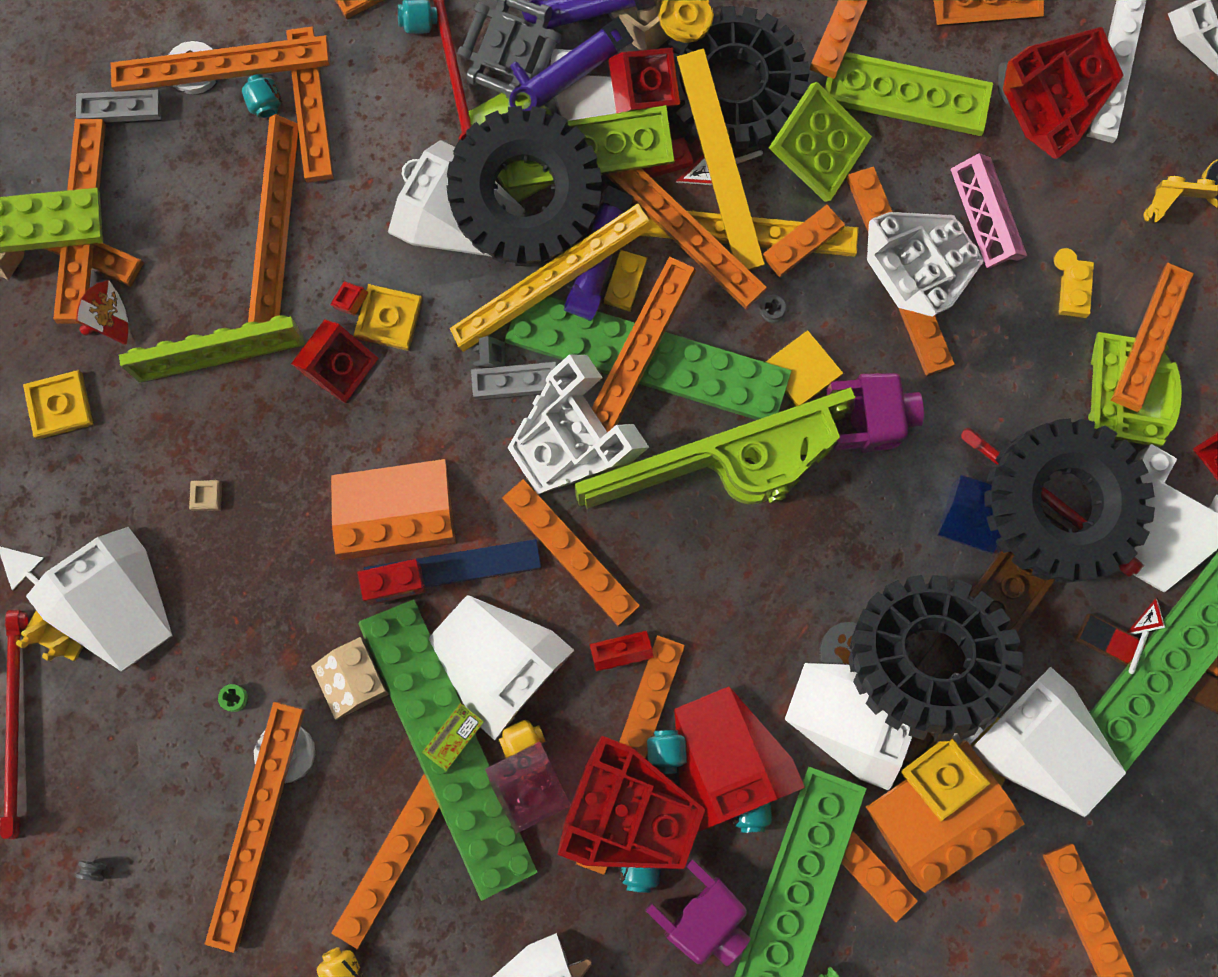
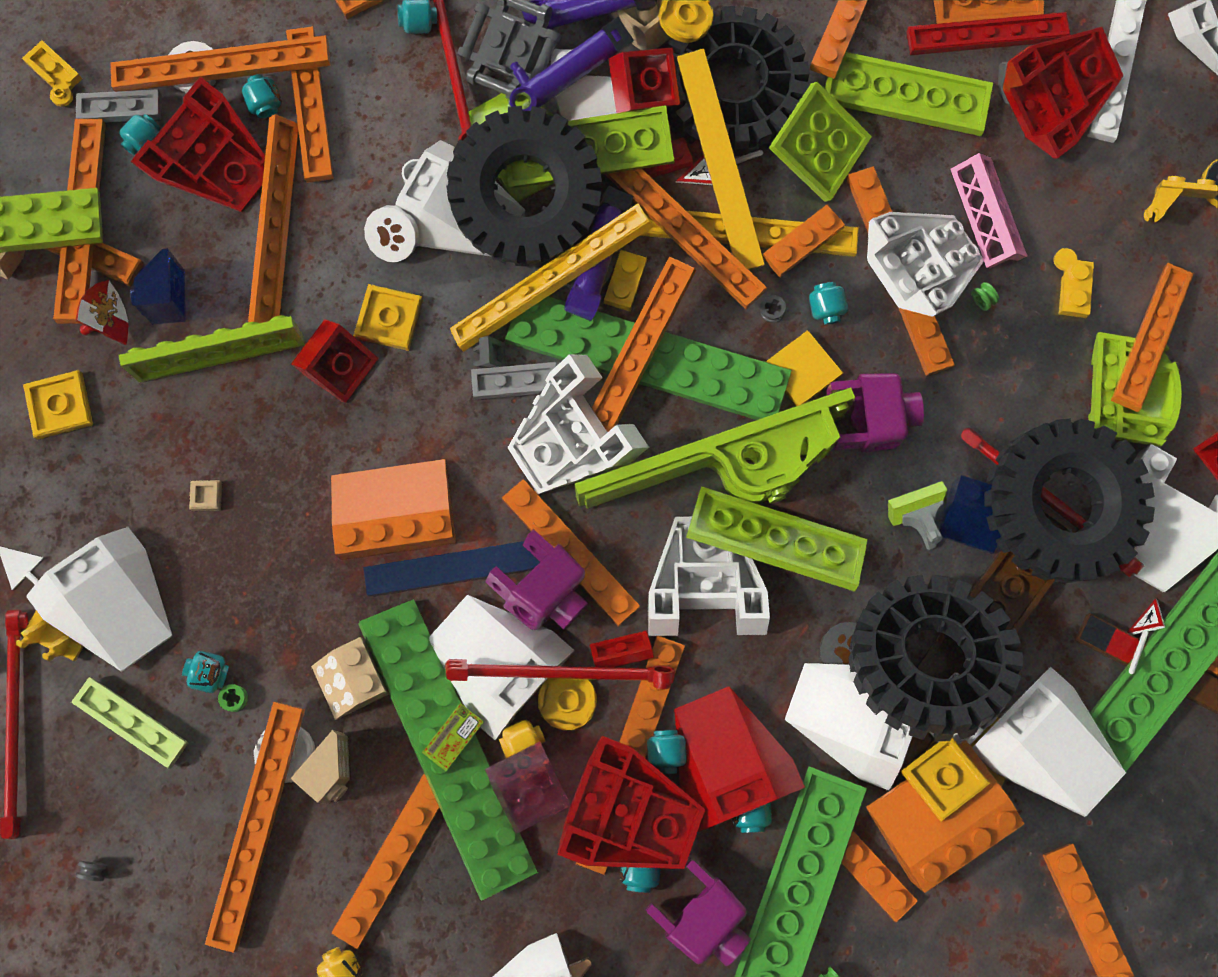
red tile [330,281,369,316] -> none
red brick [357,559,426,605] -> none
none -> yellow hinge [22,40,82,107]
none -> yellowish green plate [71,677,189,768]
none -> teal head [119,114,162,156]
none -> clear blue slope [130,248,186,325]
none -> red wedge [131,77,265,212]
none -> teal head [182,651,229,693]
none -> tan slope [290,730,350,803]
none -> white tile [364,205,419,262]
none -> red hinge [445,659,675,689]
none -> magenta piece [485,529,588,630]
none -> yellow tile [538,678,597,731]
none -> white wedge [648,516,770,636]
none -> lime plate [686,486,868,592]
none -> teal head [809,282,848,325]
none -> piece [888,481,947,550]
none -> red tile [906,12,1071,55]
none -> bright green bush [972,282,999,311]

